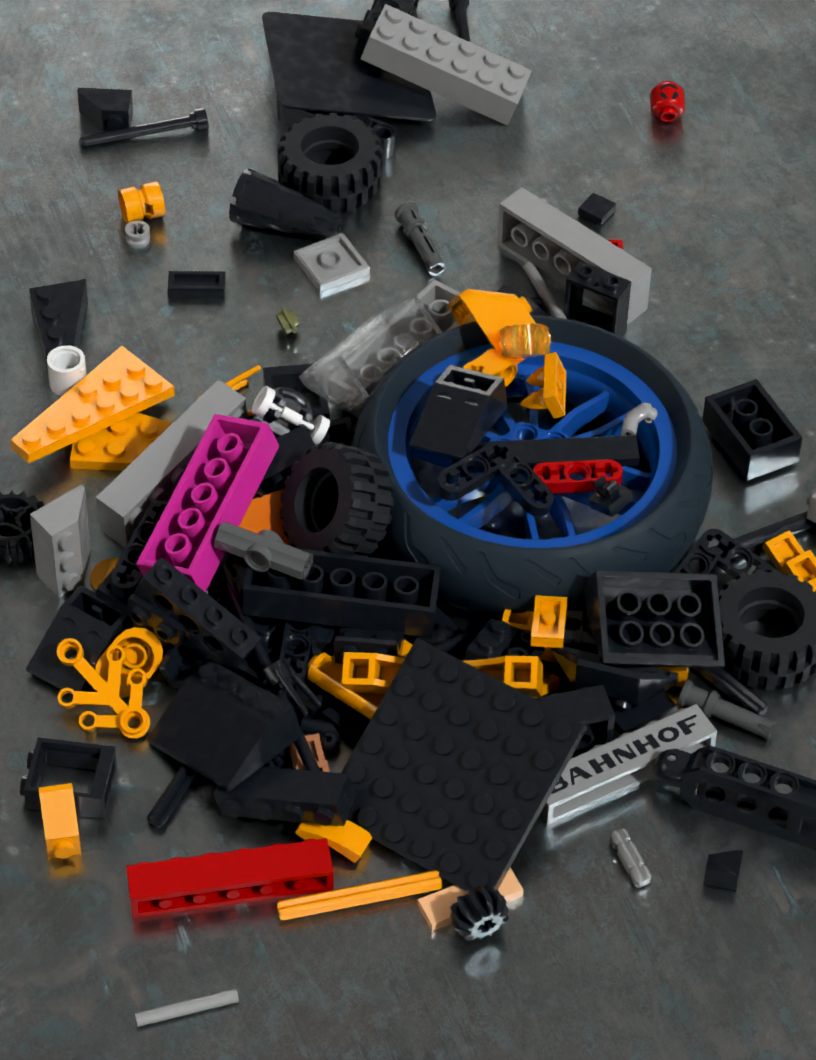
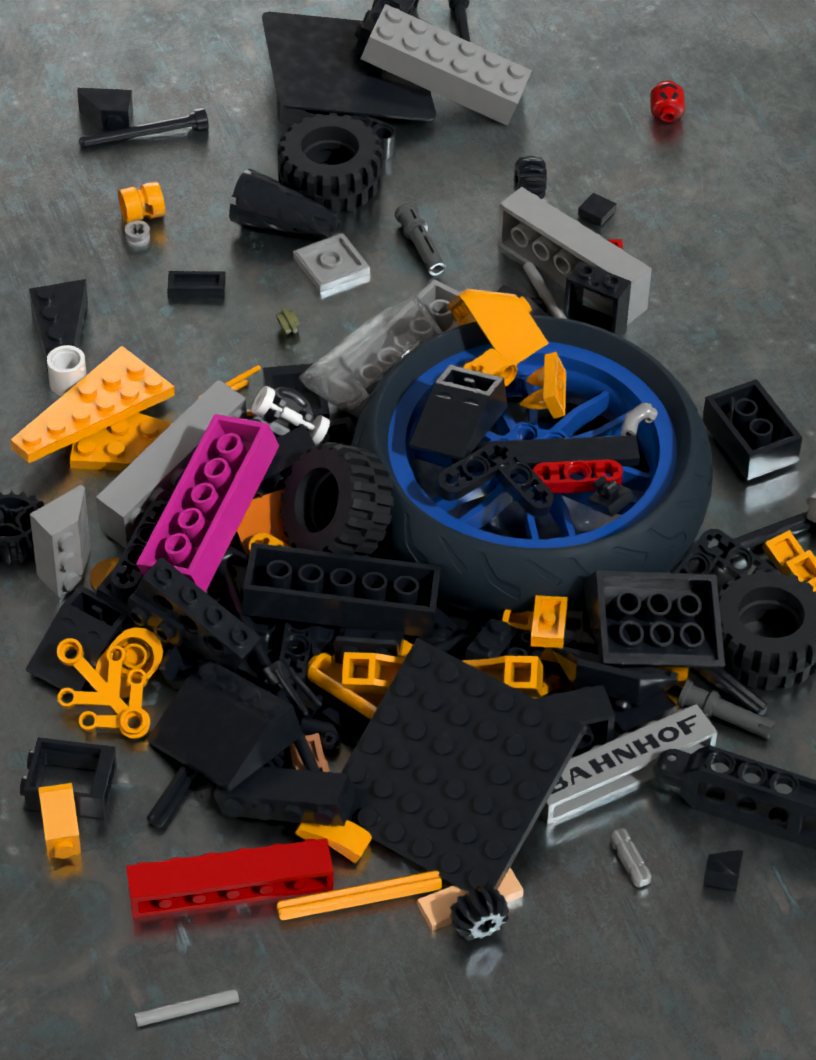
dark grey piece [214,522,313,580] -> none
clear yellow gear [499,323,551,359] -> none
none -> black gear [513,156,547,199]

